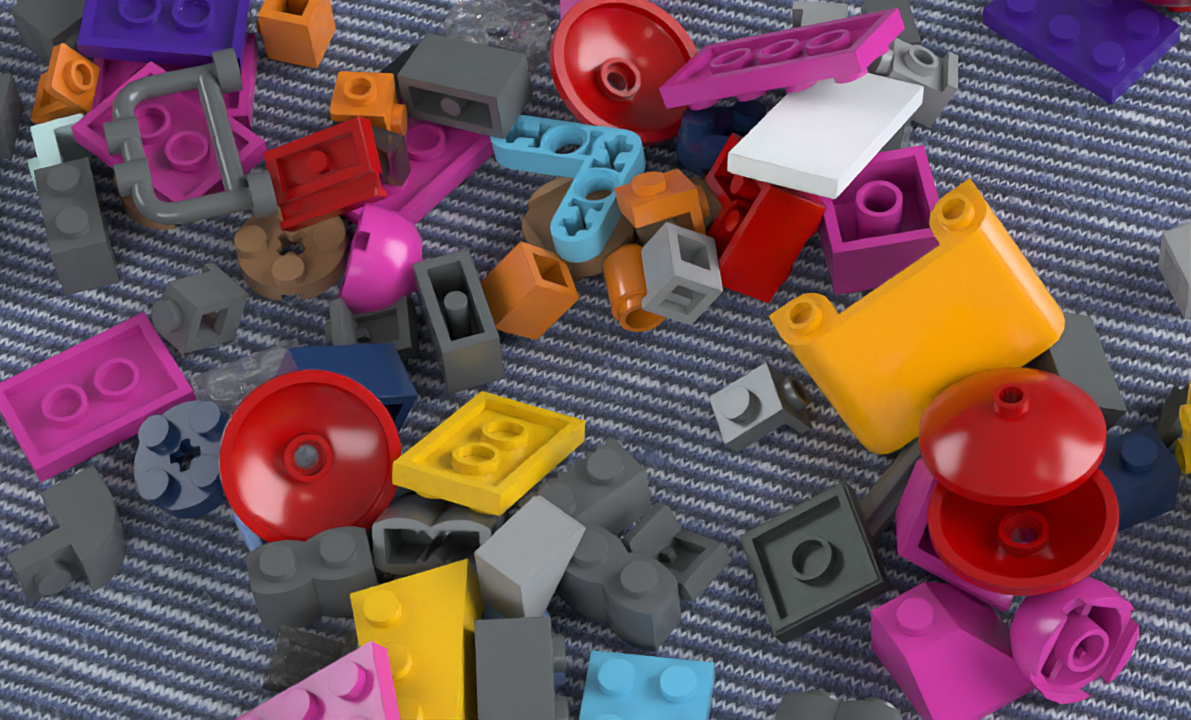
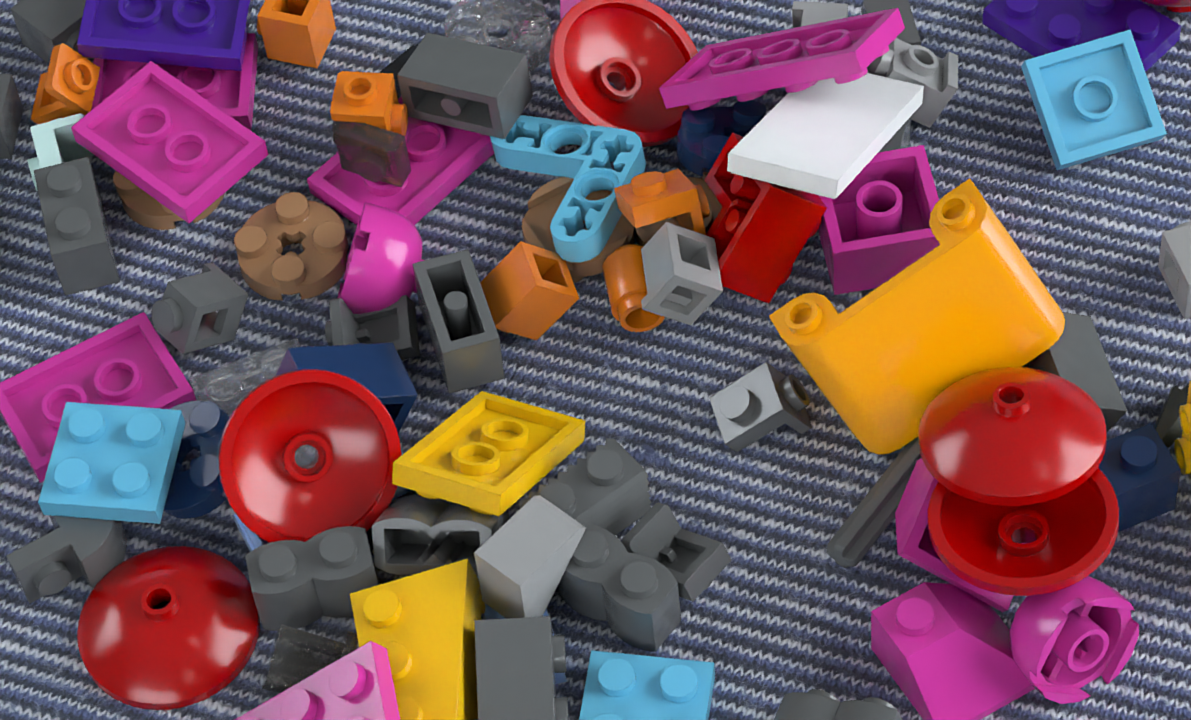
dark grey bar [103,47,278,225] -> none
red plate [263,116,388,232] -> none
pearl dark grey tile [739,481,892,644] -> none
none -> medium azure plate [38,402,186,524]
none -> red dish [77,546,260,710]
none -> medium azure plate [1021,30,1167,170]

